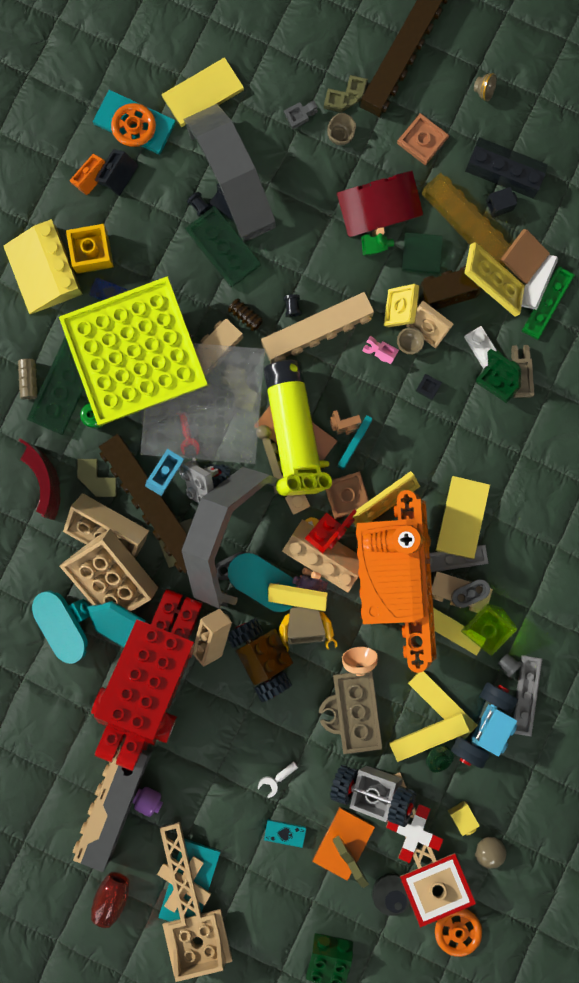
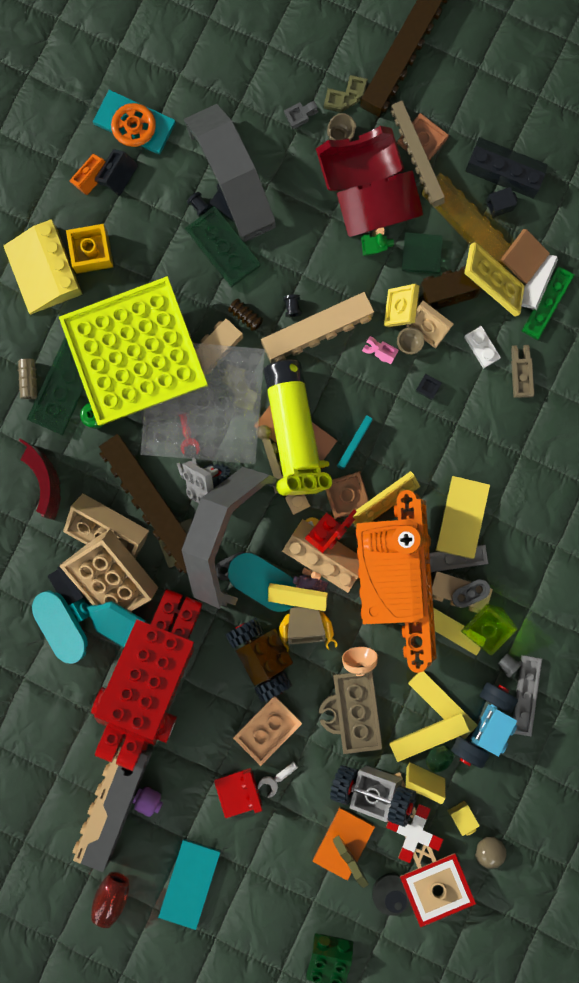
olive tile [77,459,117,497] -> none
clear blue tile [89,277,129,300] -> none
medium azure brick [145,449,184,496] -> none
tan piece [157,822,233,982] -> none
light yellow tile [162,57,244,127] -> none
tan brick [193,609,232,667] -> none
teal tile [264,819,306,848] -> none
medium nougat bracket [329,410,361,435] -> none
orange plate [435,909,482,957] -> none
dark tan piece [474,73,497,101] -> none
dark green bracket [476,349,521,403] -> none
none -> black panel [48,566,86,606]
none -> red bracket [214,768,263,818]
none -> light nougat plate [233,696,302,766]
none -> dark red panel [316,126,404,191]
none -> dark tan piece [390,101,445,207]
none -> light yellow tile [406,762,446,804]

